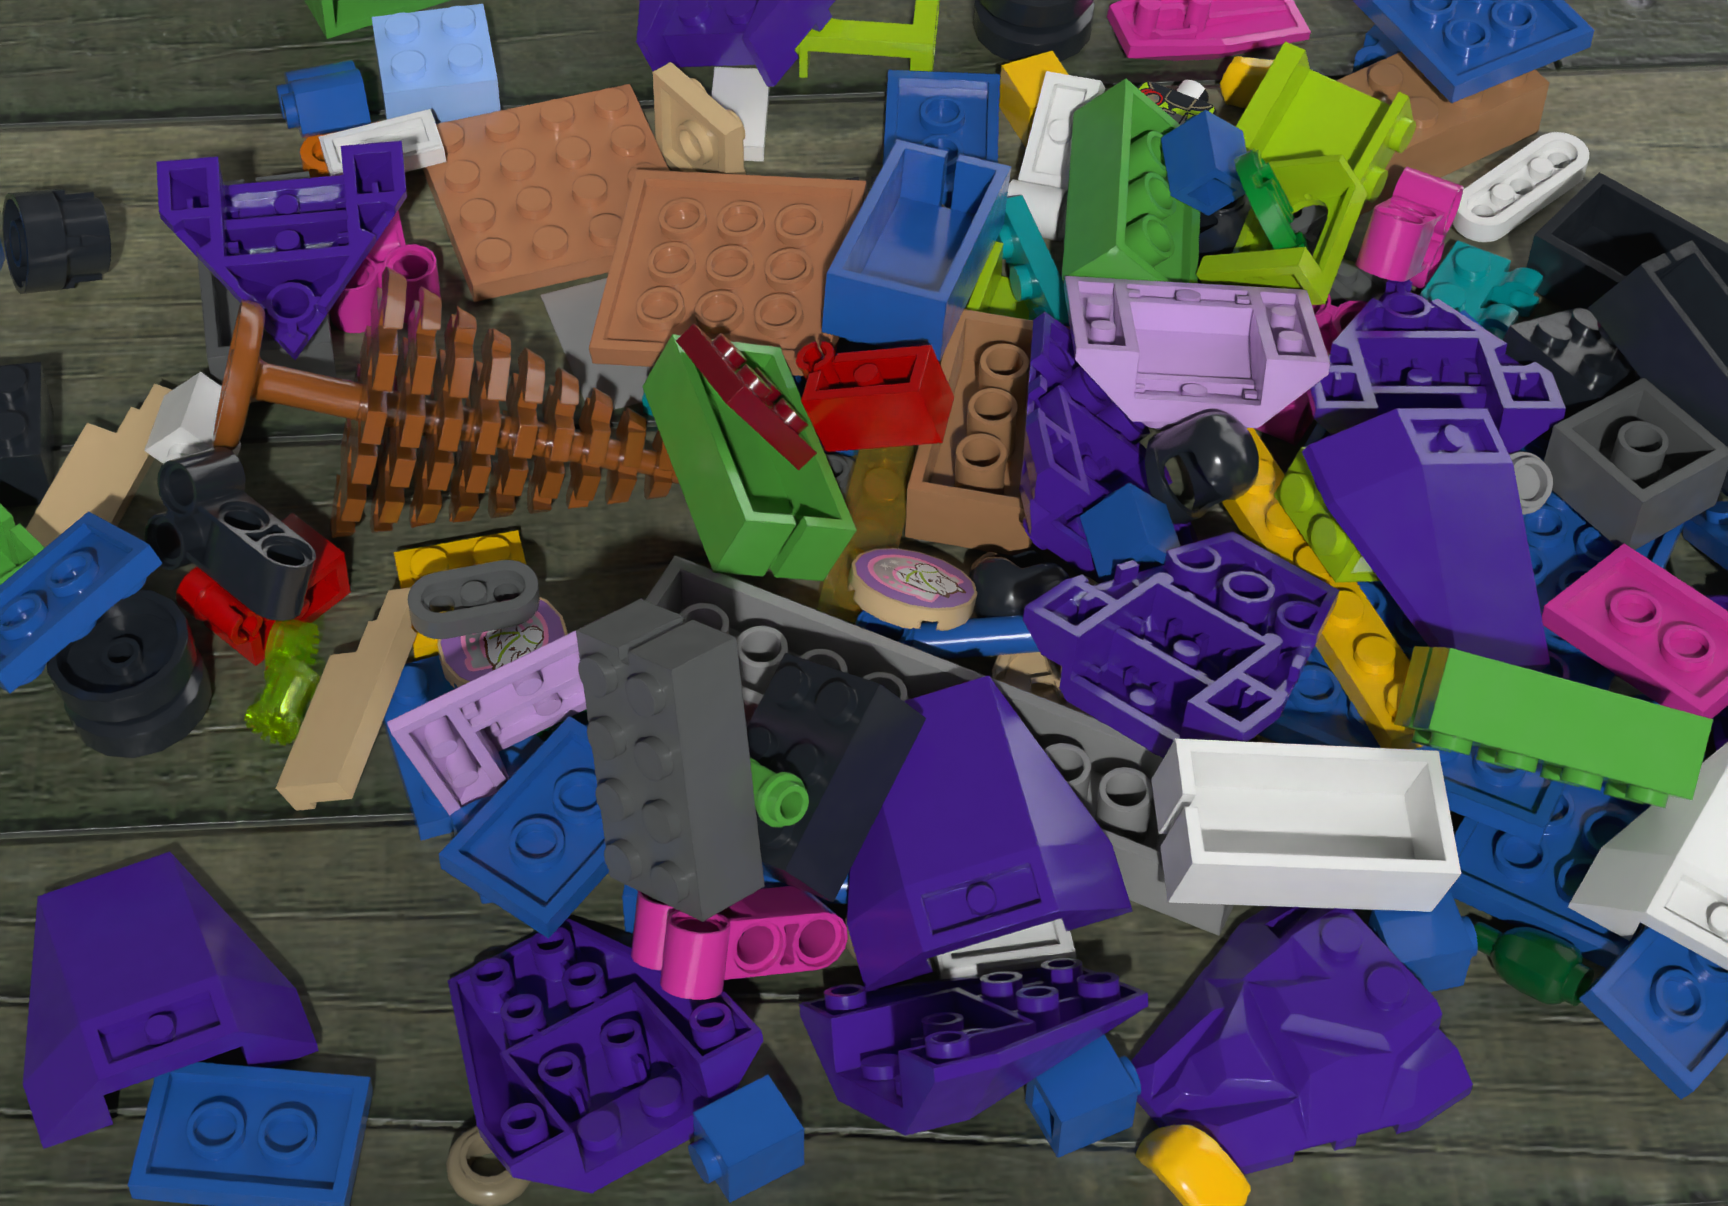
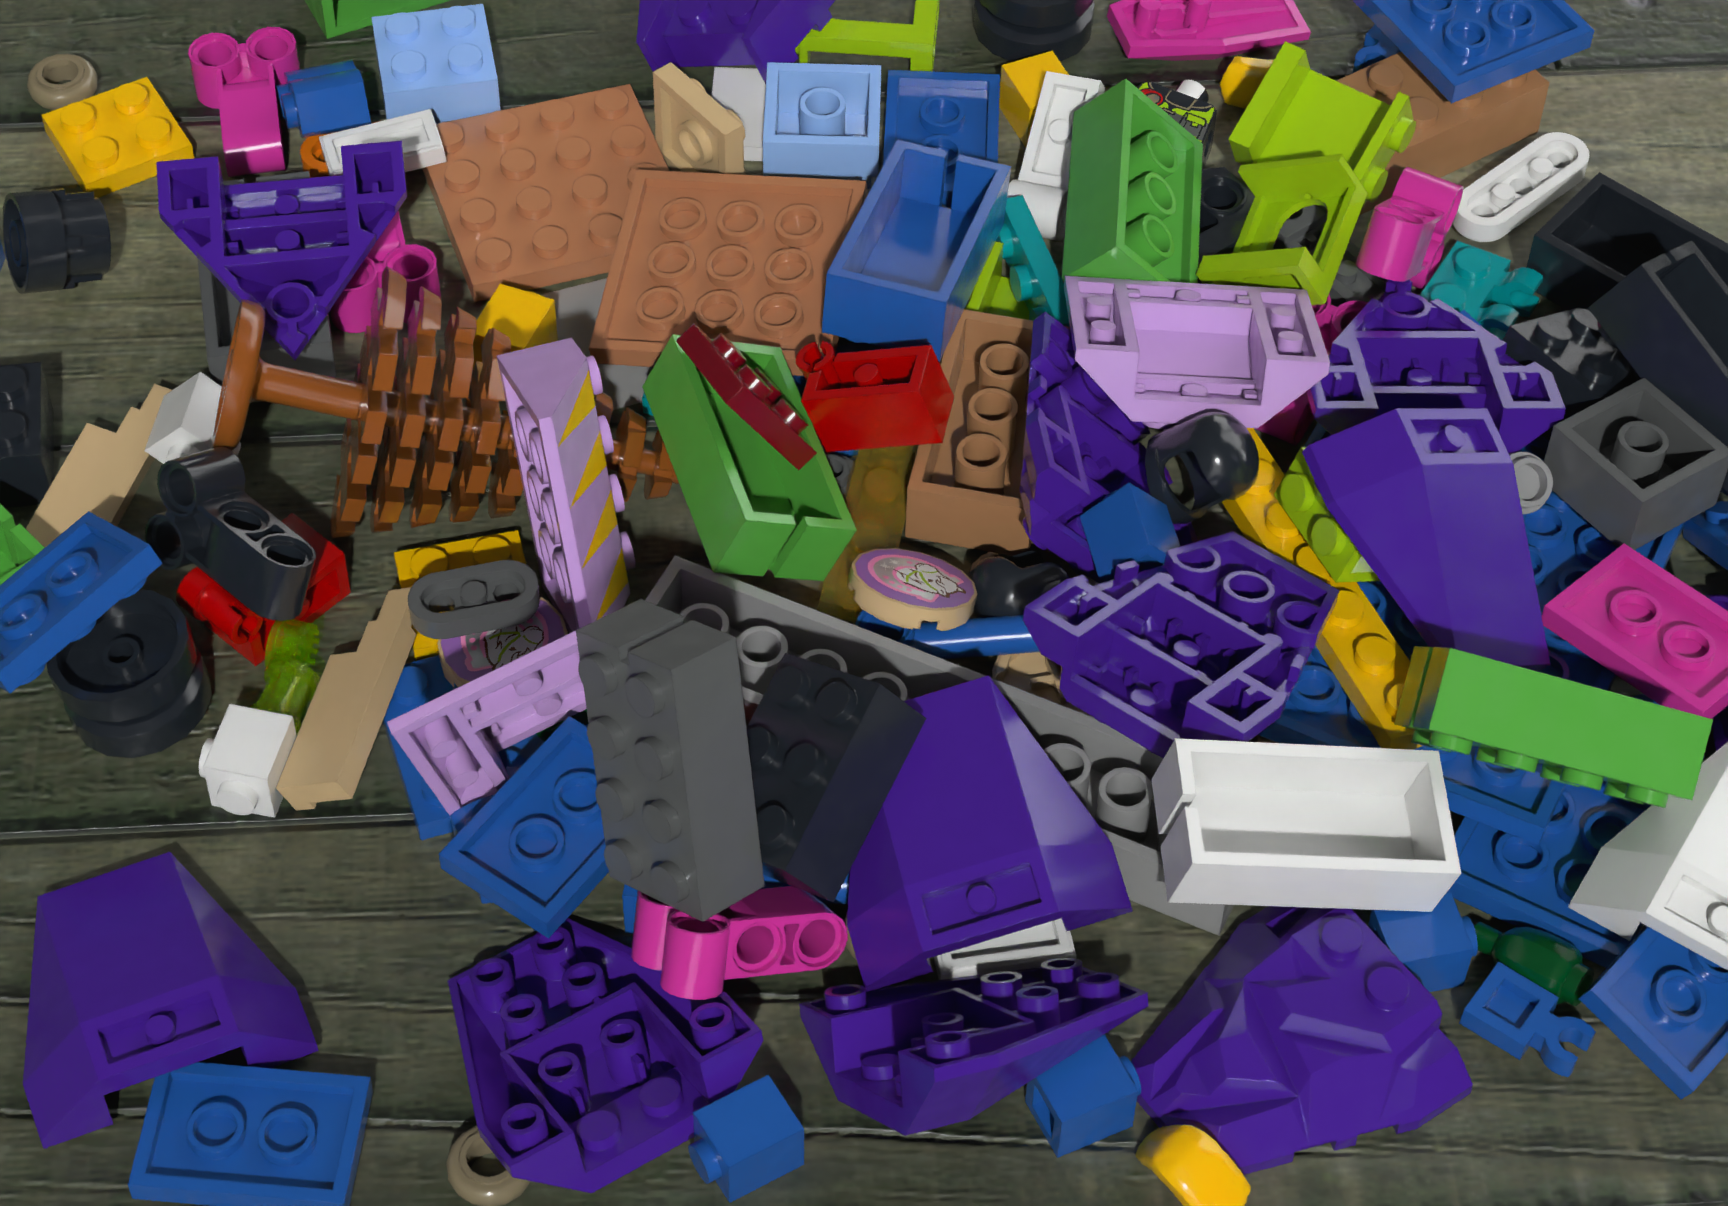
bright green pin [750,758,809,827] -> none
blue brick [1161,110,1247,216] -> none
green tile [1234,148,1308,250] -> none
none -> dark tan piece [27,54,98,110]
none -> yellow plate [42,77,195,198]
none -> dark pink piece [188,27,300,177]
none -> white brick [199,704,297,818]
none -> yellow brick [473,283,558,370]
none -> lavender slope [497,337,635,633]
none -> light blue brick [763,62,881,189]
none -> blue plate [1459,961,1596,1077]

